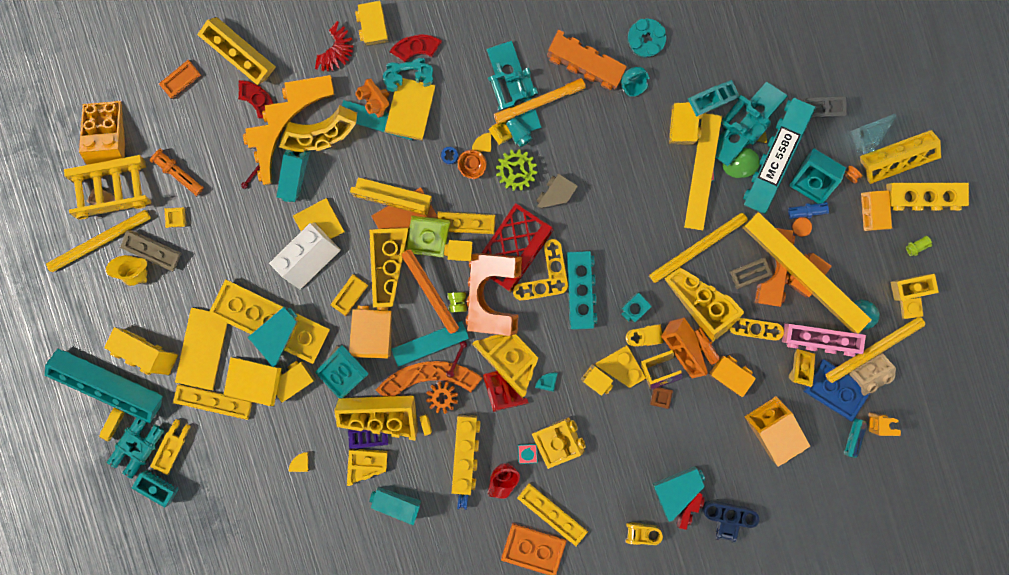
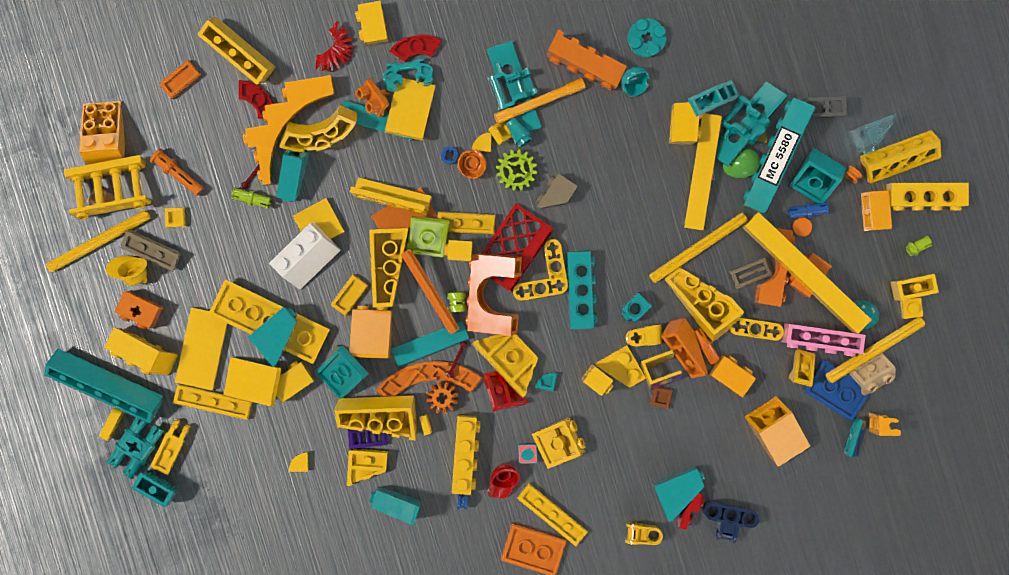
none -> orange brick [114,291,164,330]
none -> lime pin [231,187,272,209]

